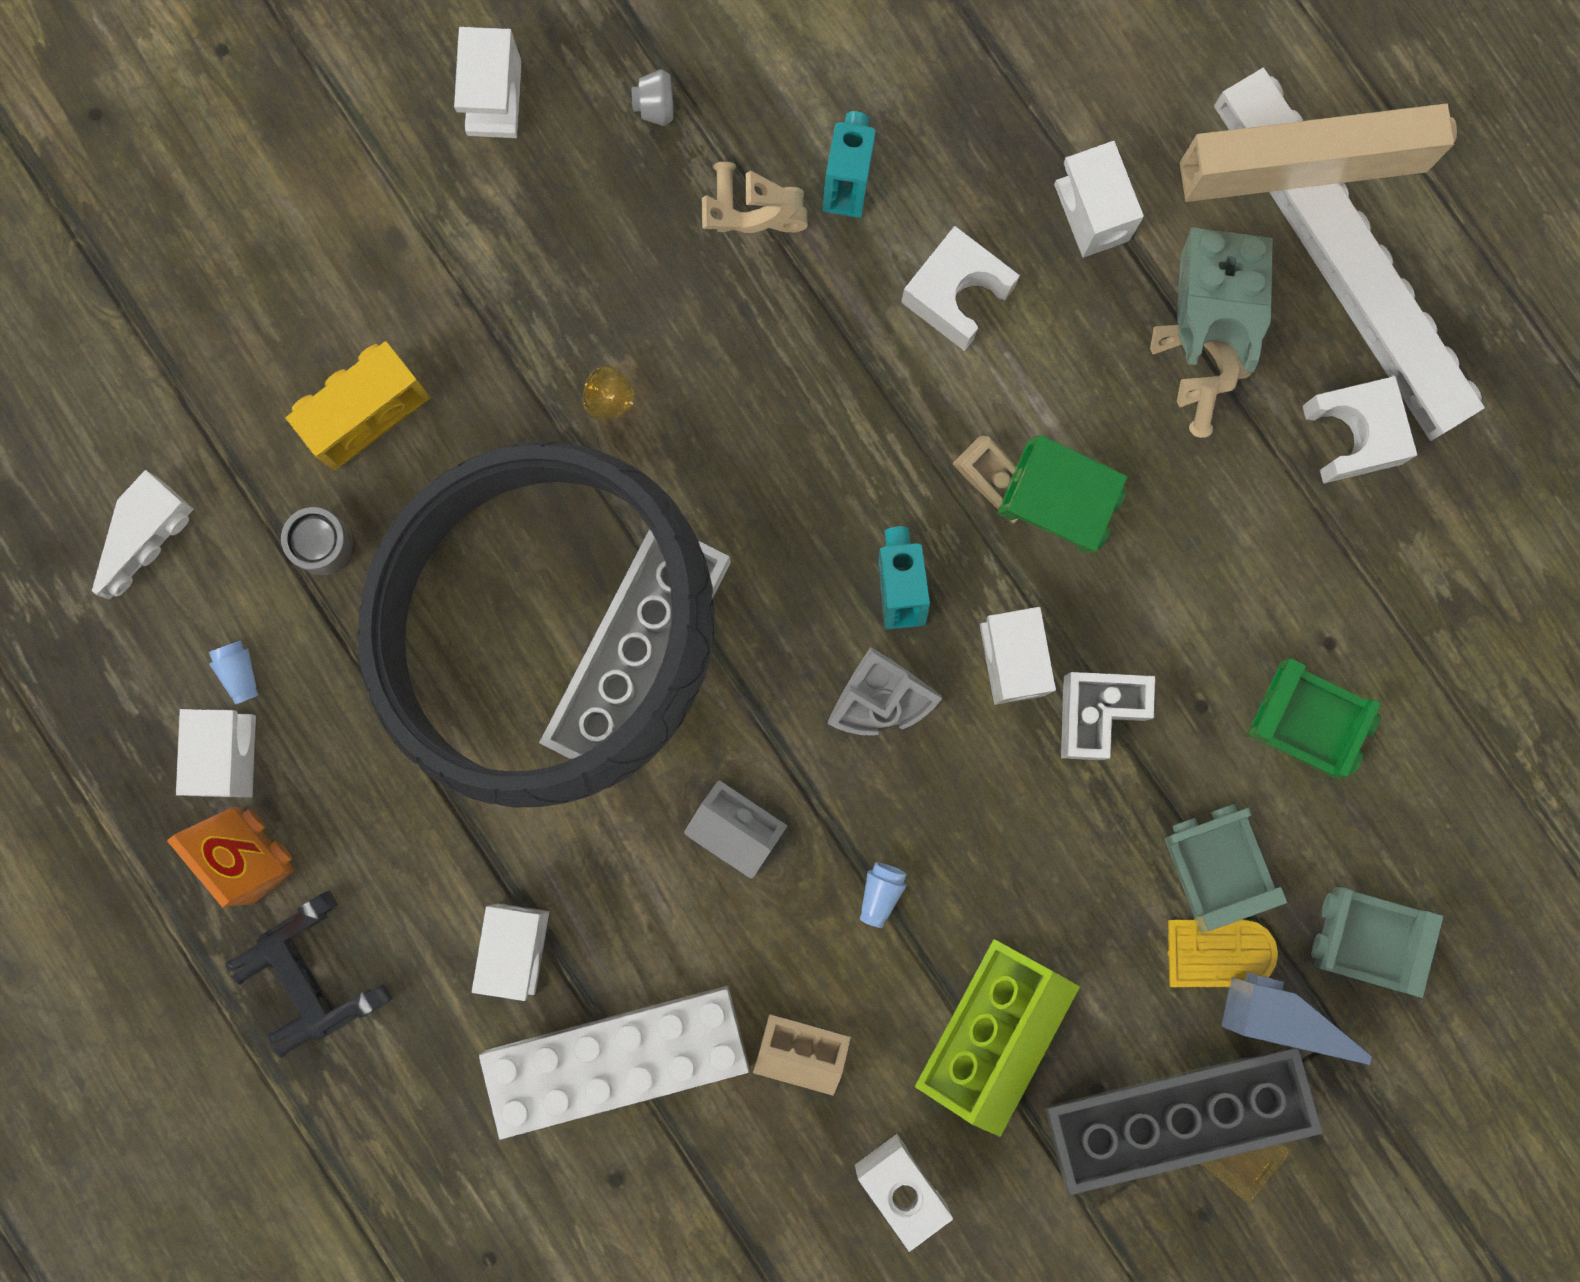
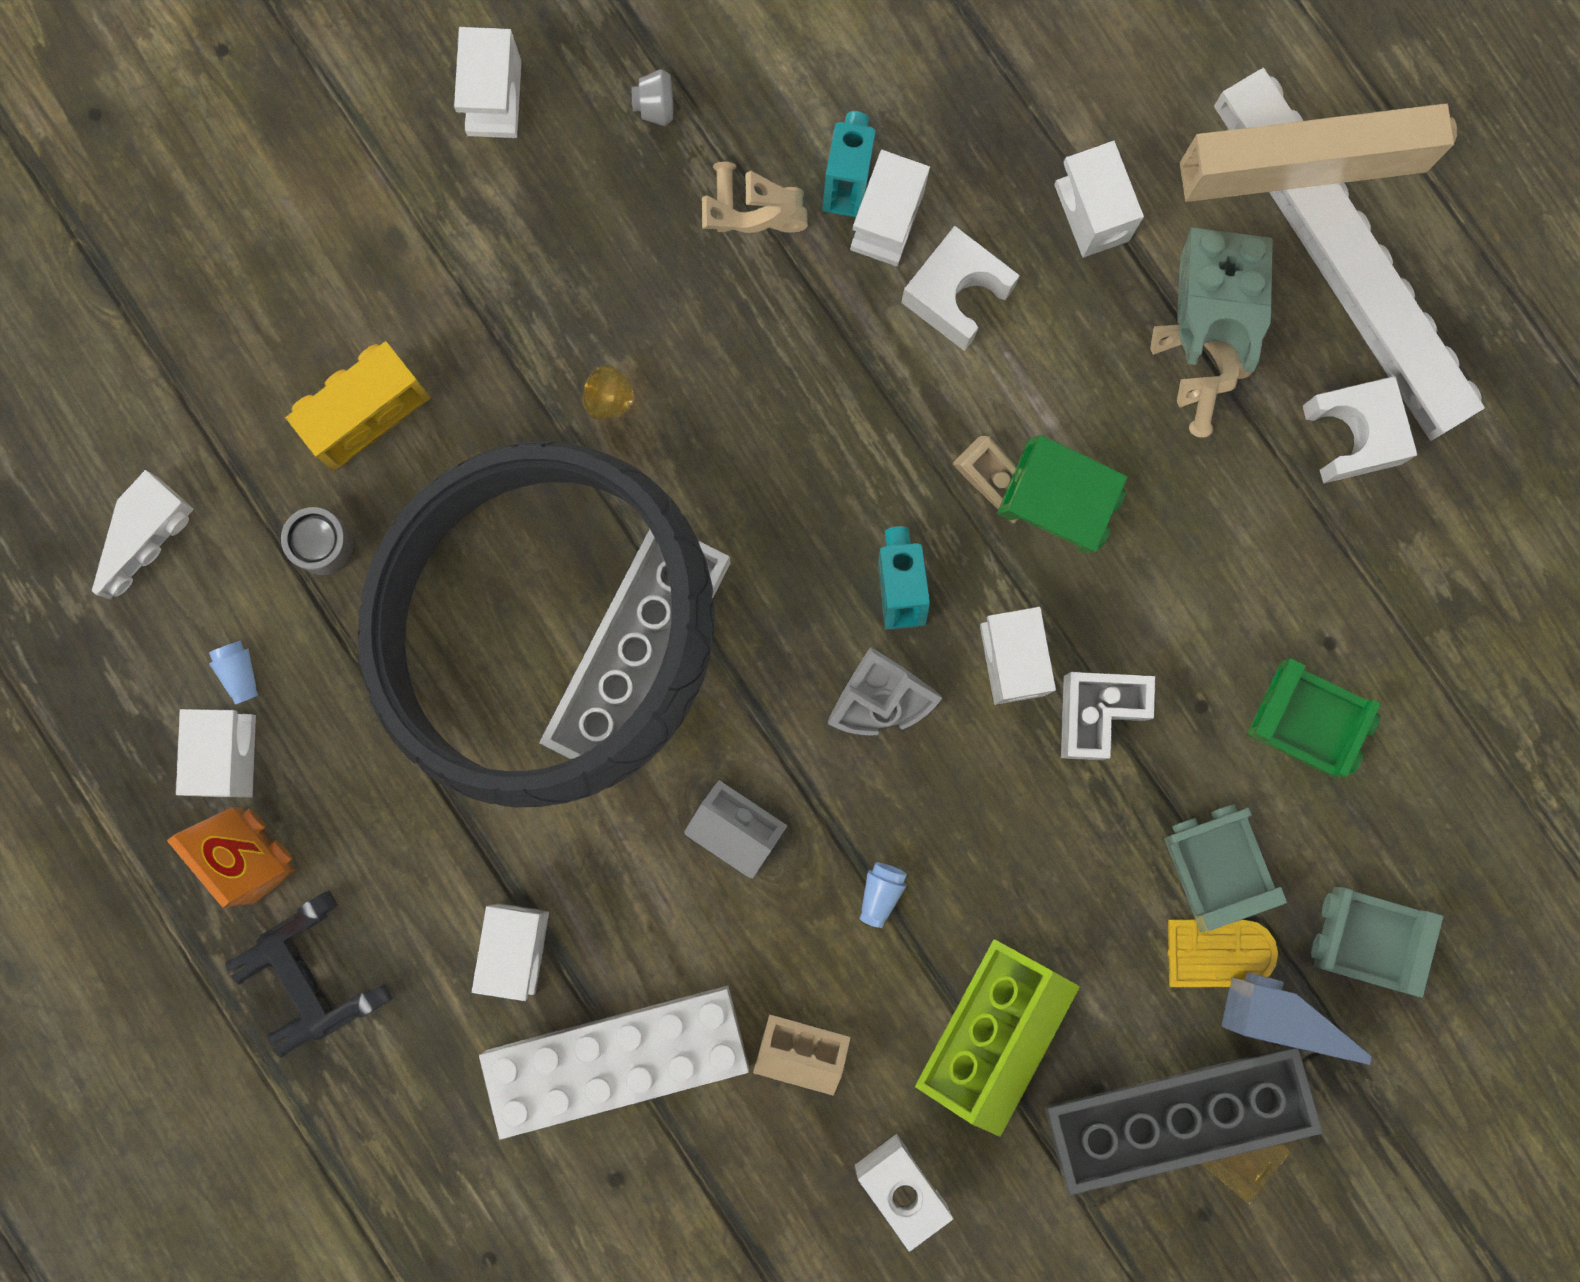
none -> white piece [850,150,930,267]

